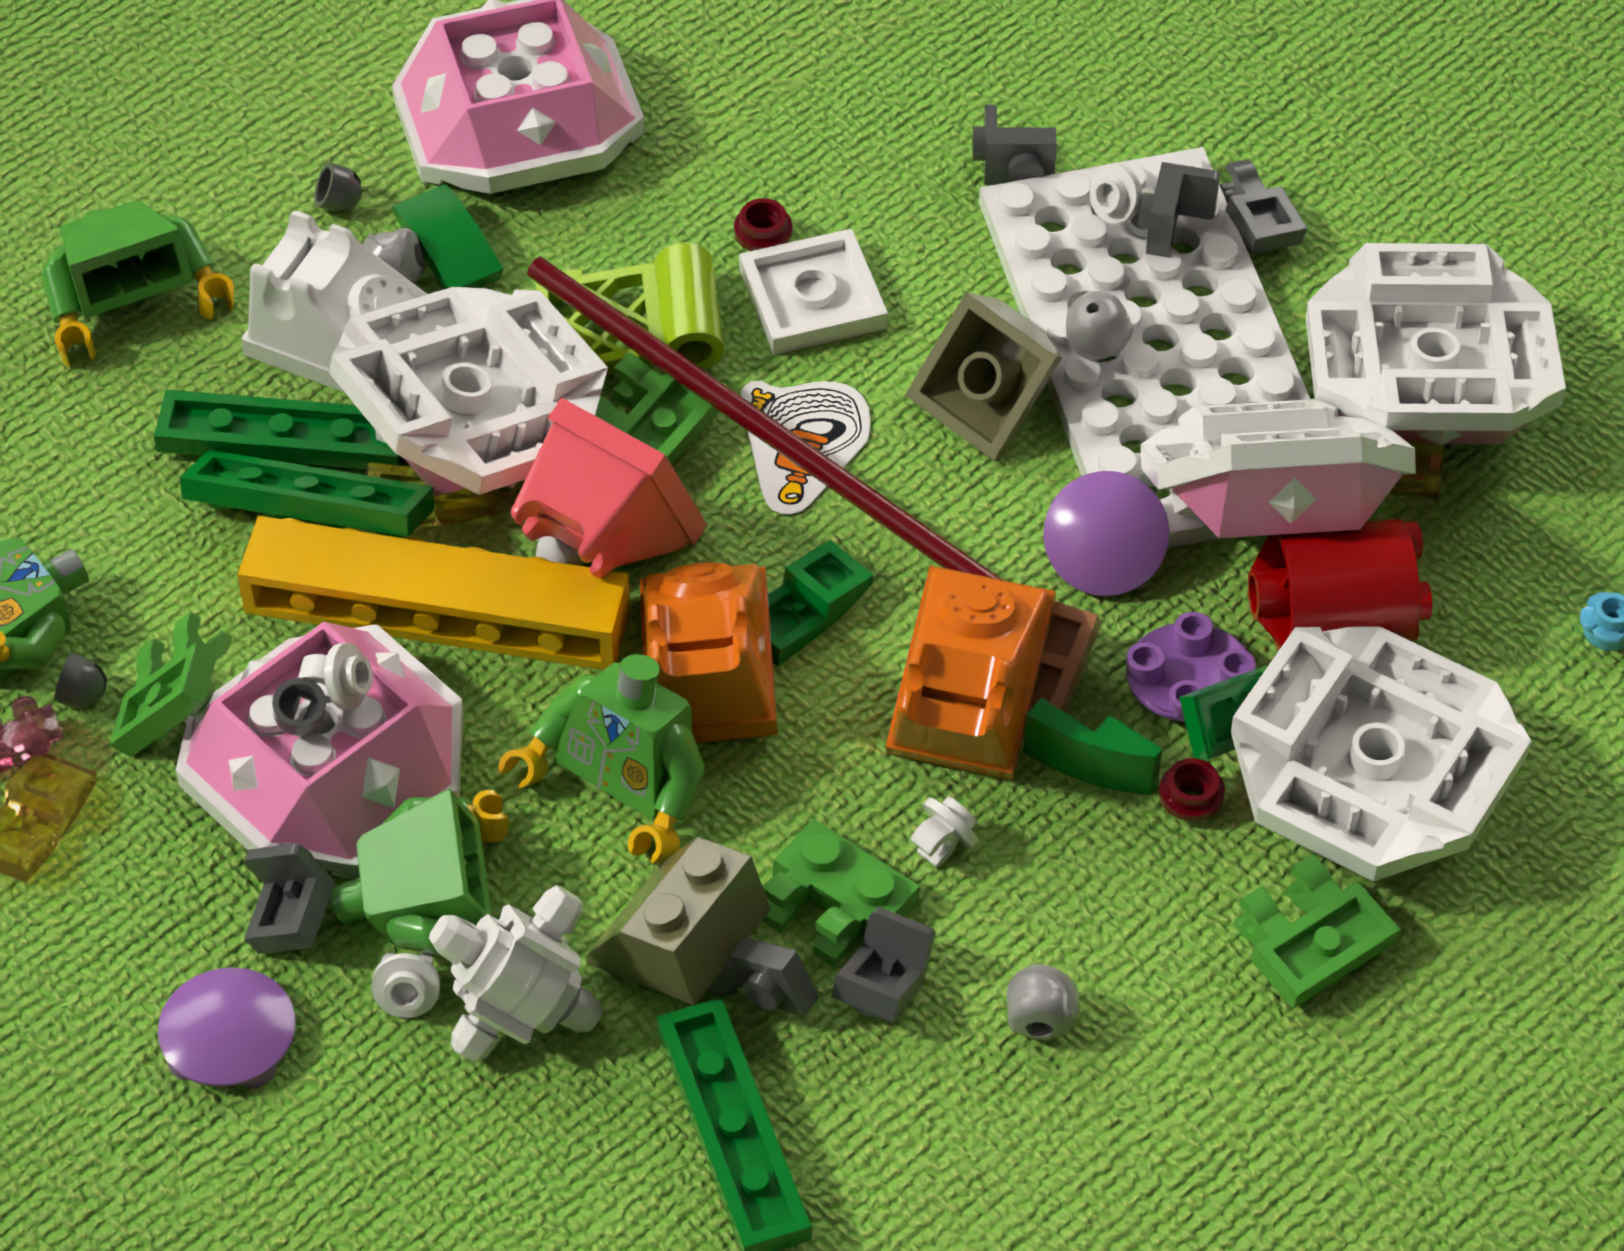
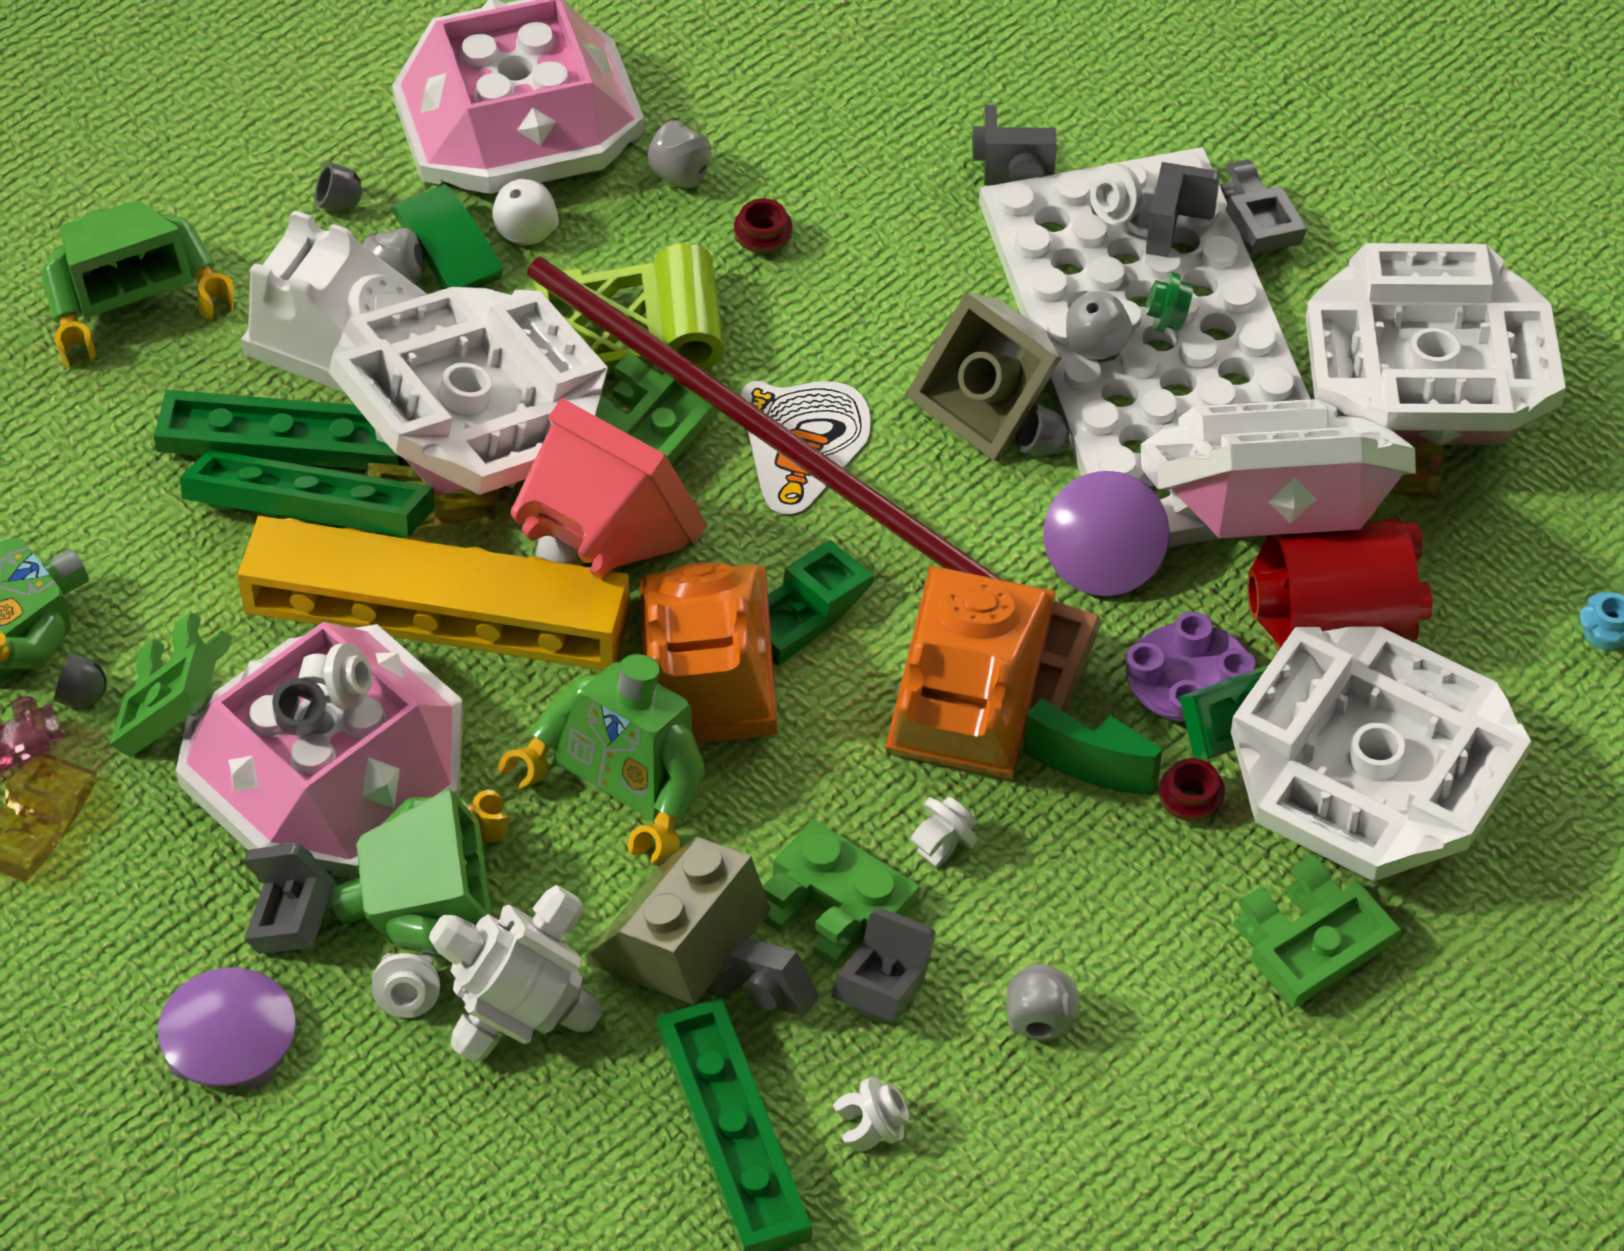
white tile [739,229,888,355] -> none
none -> white piece [492,179,559,246]
none -> light grey piece [648,120,712,189]
none -> white plate [833,1076,909,1152]
none -> dark grey hinge [1015,405,1068,457]
none -> green plate [1145,272,1193,333]

